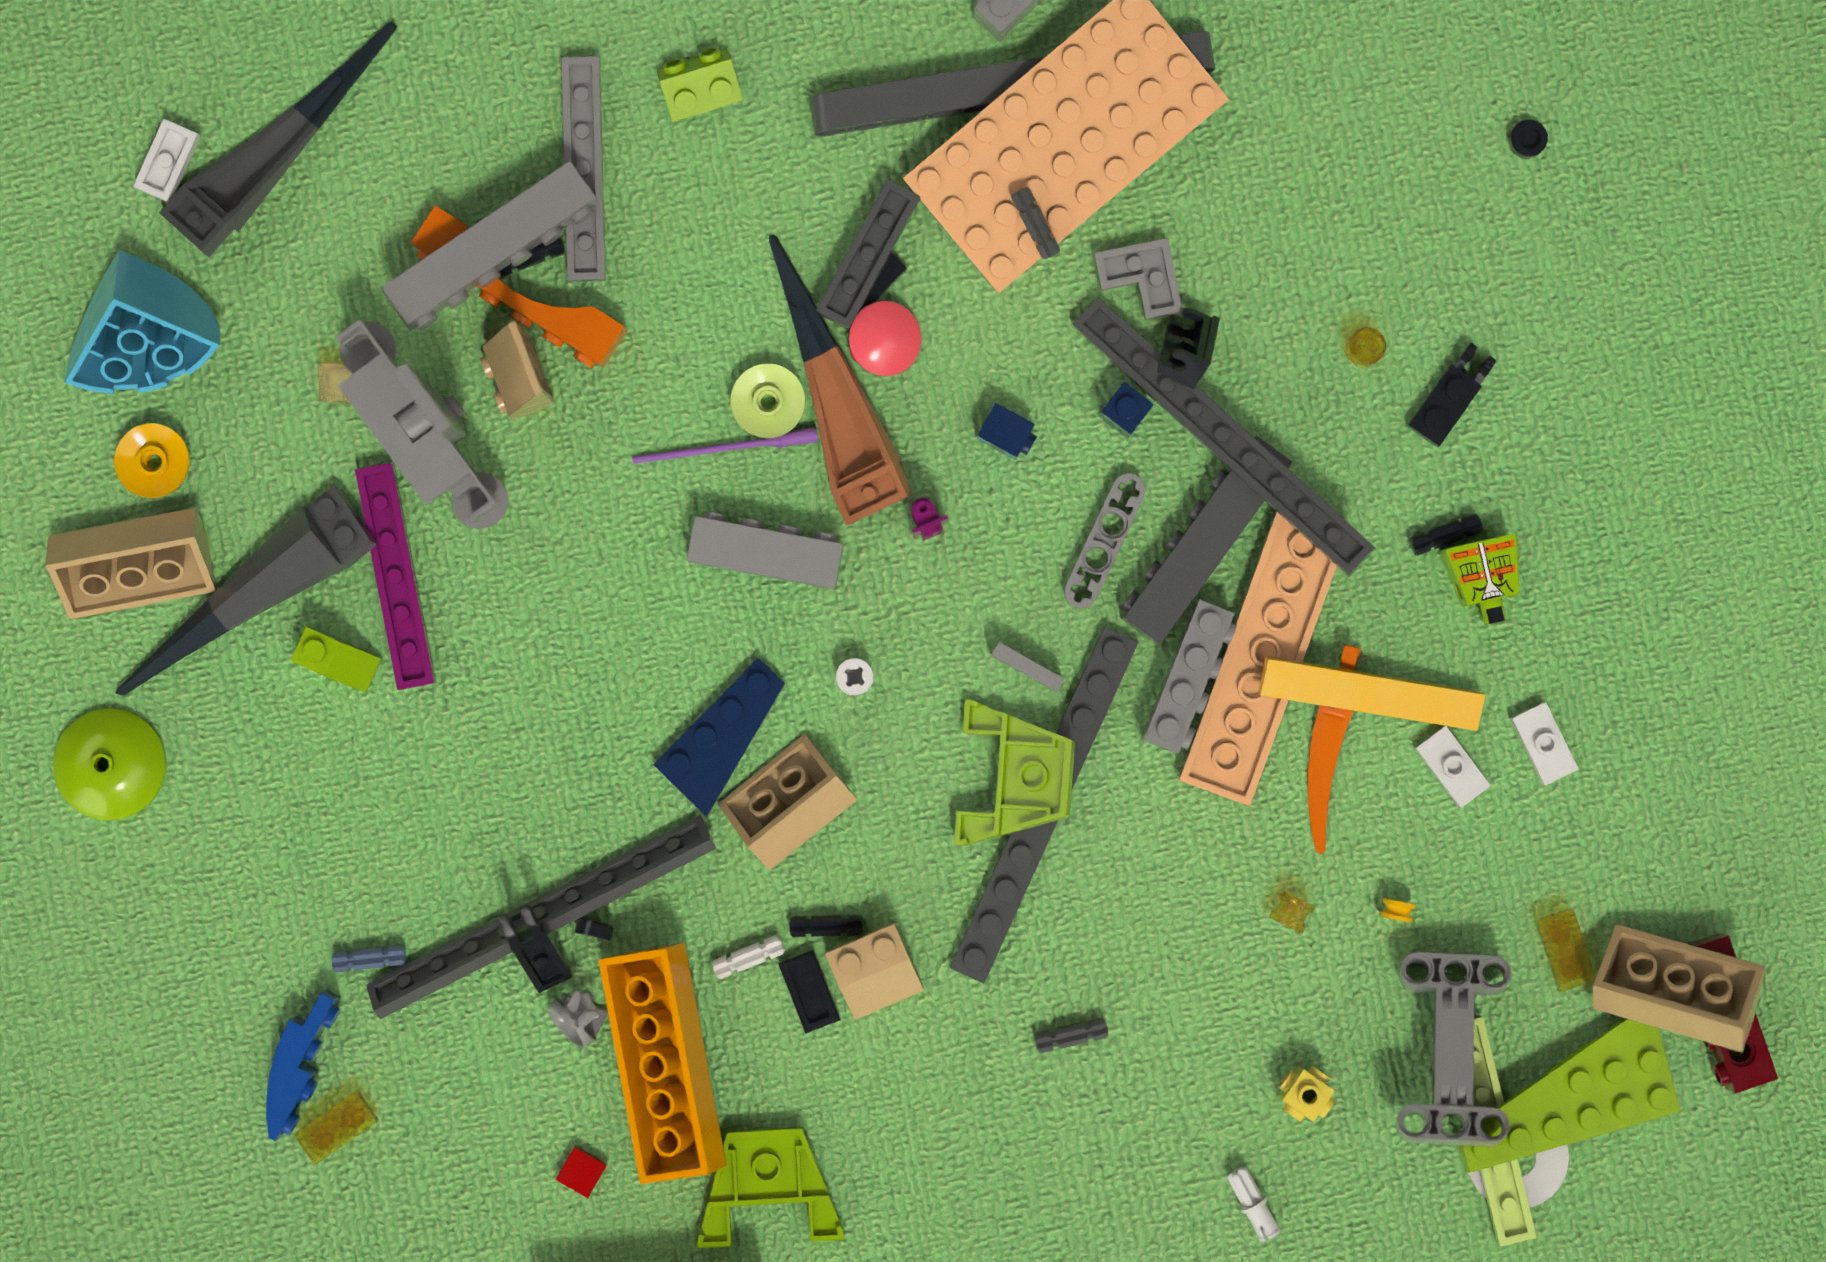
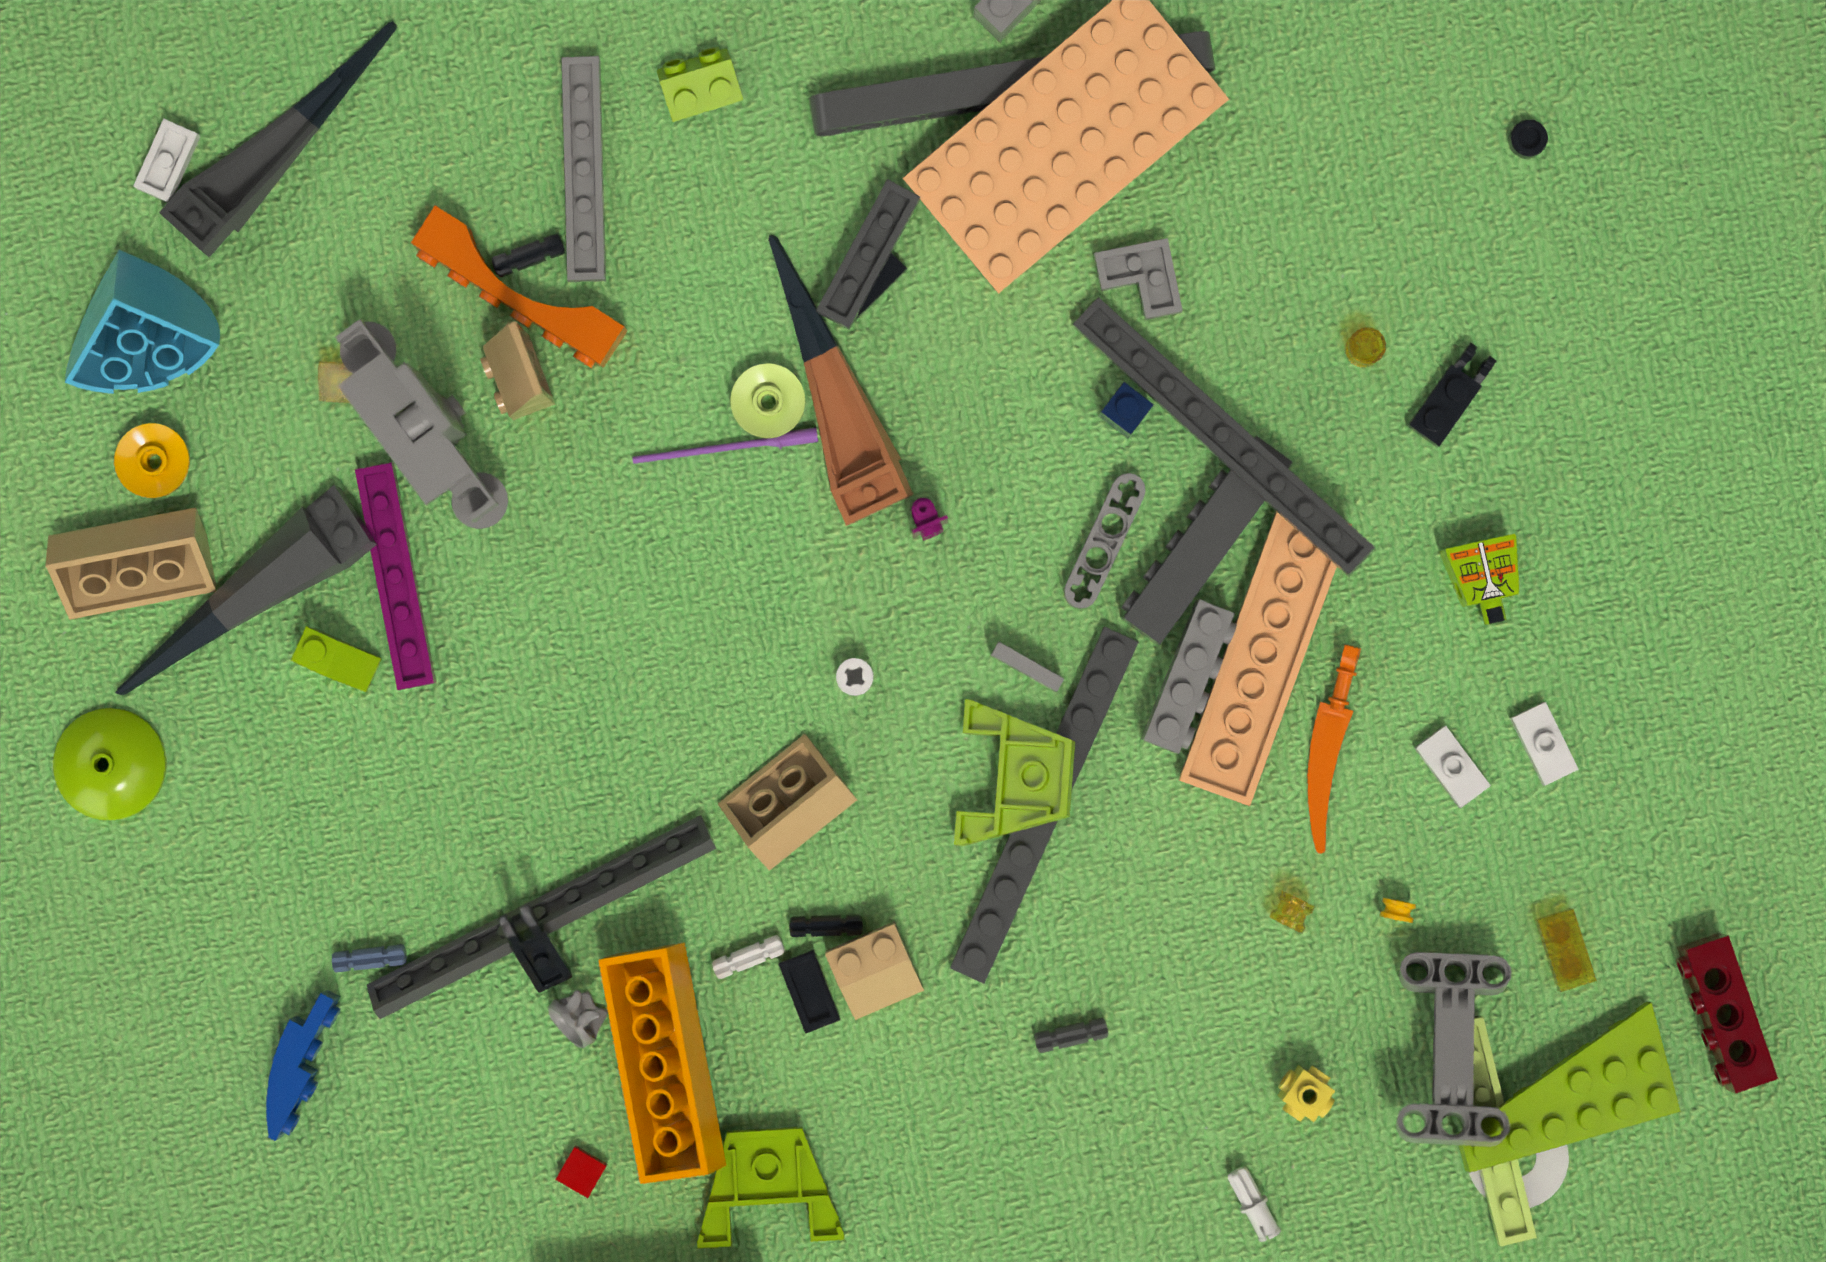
clear yellow plate [293,1090,379,1165] -> none
light grey brick [381,161,596,331] -> none
black tile [574,918,614,941] -> none
dark blue wing [653,658,785,817] -> none
light grey brick [686,511,844,590] -> none
coral dish [849,301,921,376] -> none
dark blue brick [977,403,1037,460] -> none
dark grey axle [1011,187,1060,259] -> none
black hinge [1157,308,1220,389] -> none
yellow tile [1258,656,1485,731] -> none
black axle [1409,514,1483,555] -> none
tan slope [1593,924,1766,1052] -> none

